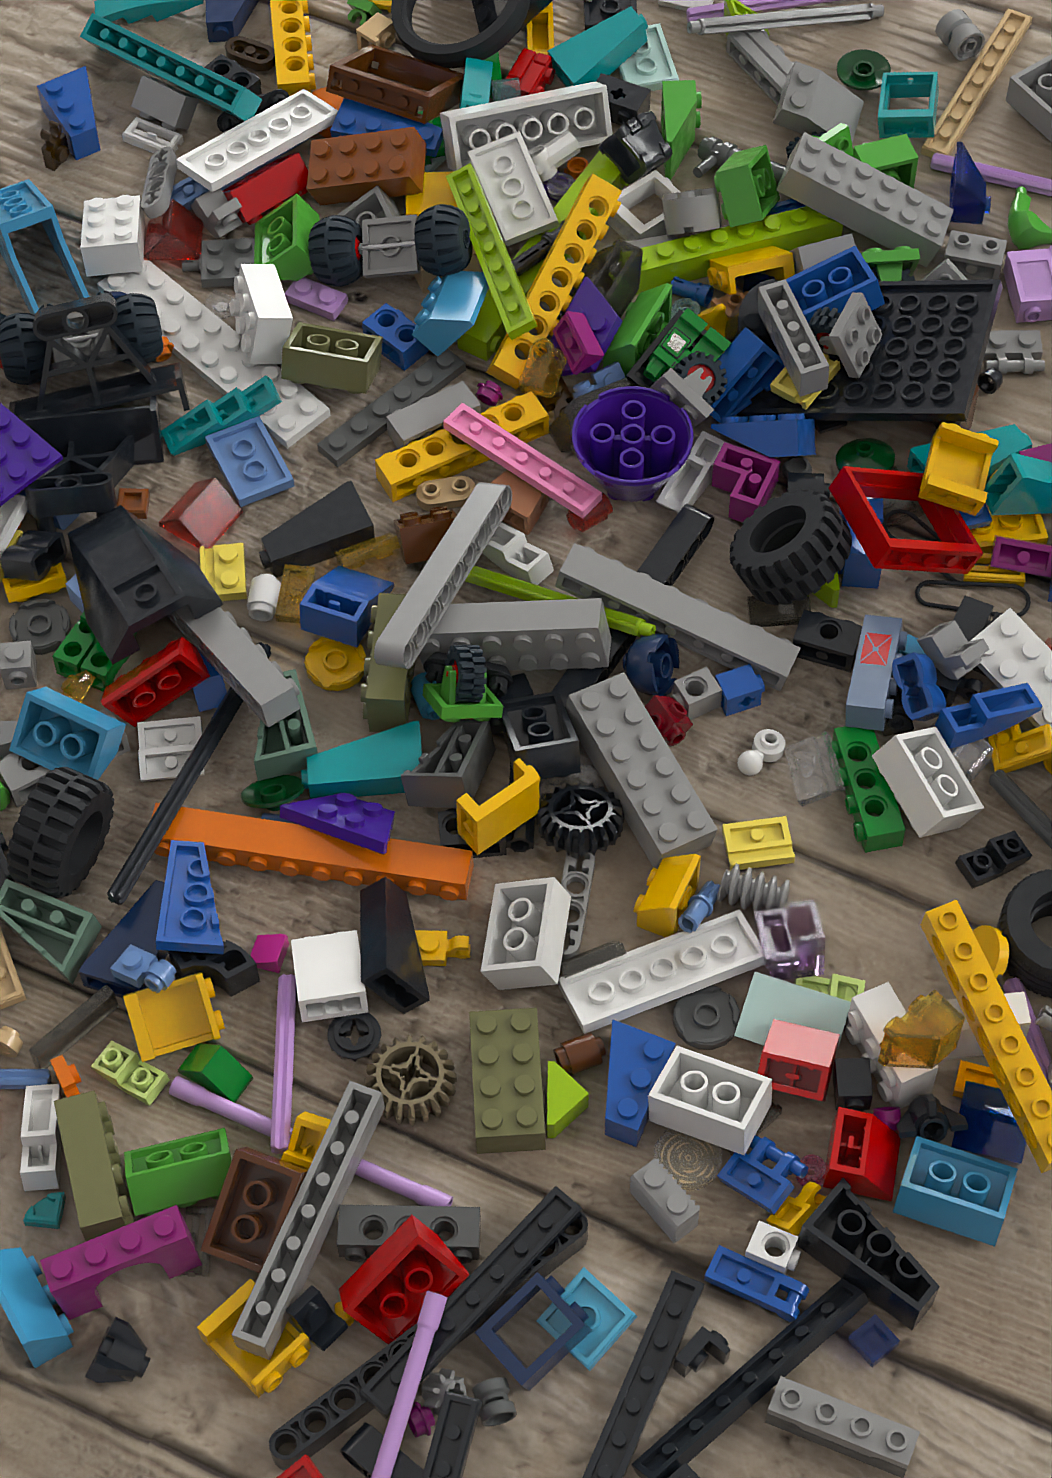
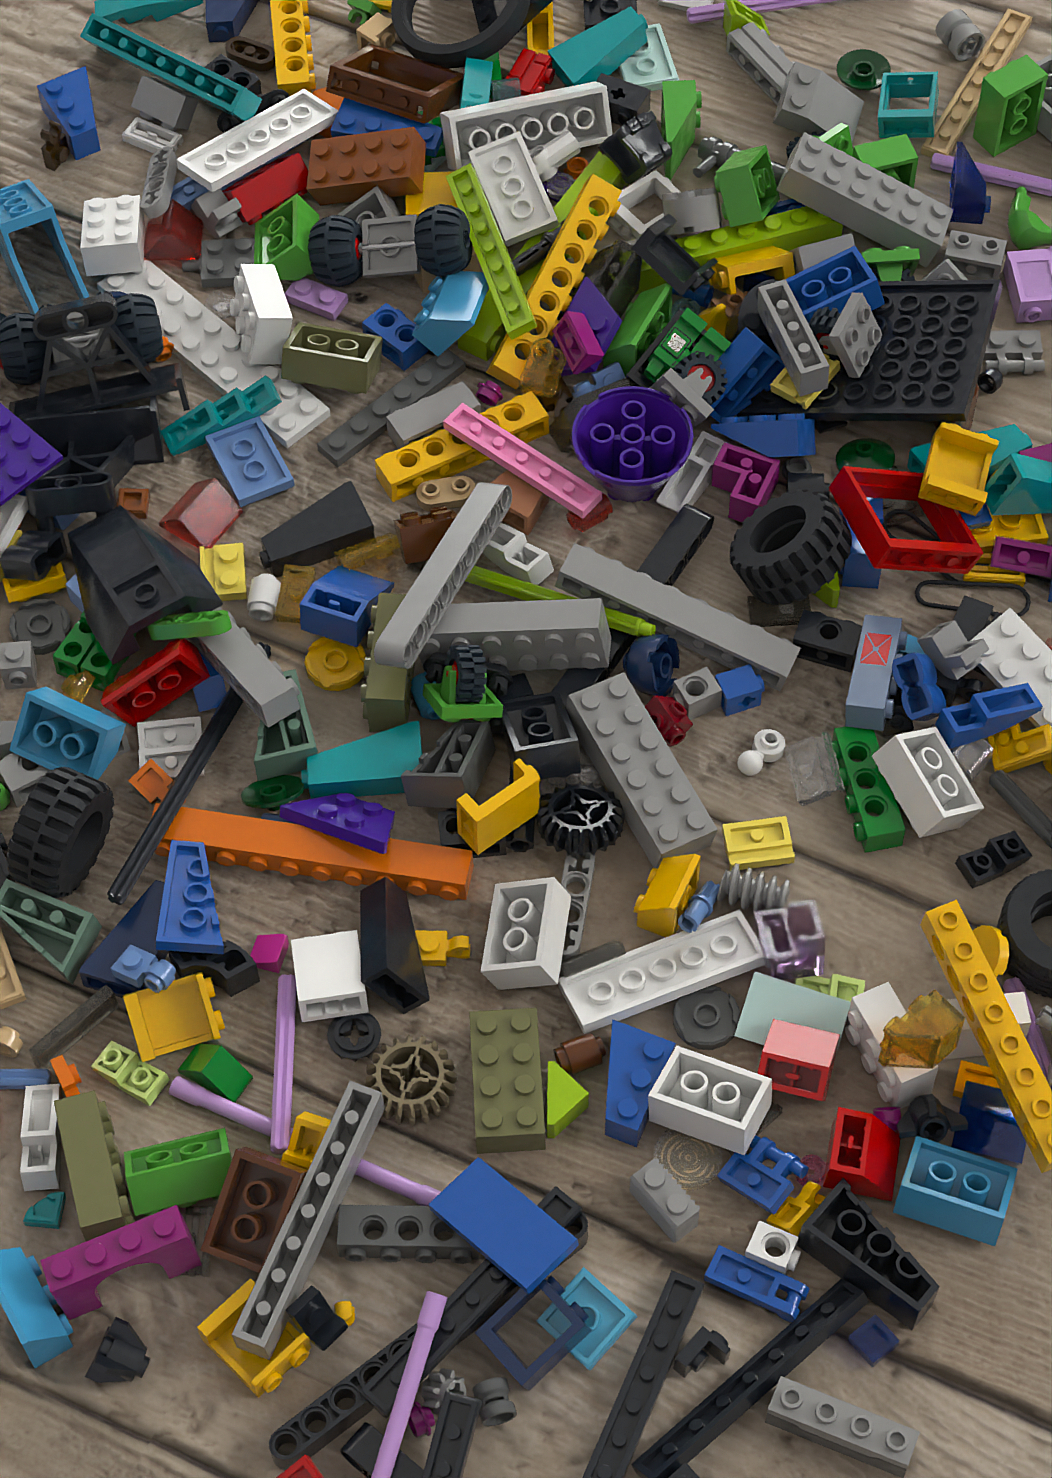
red slope [338,1215,469,1345] -> none
light grey piece [687,3,884,35] -> none
black brick [832,1058,873,1112] -> none
none -> orange plate [128,758,186,804]
none -> bright green beam [147,610,232,640]
none -> blue tile [428,1157,579,1295]
none -> black panel [631,214,718,296]
none -> bright green brick [973,55,1048,157]

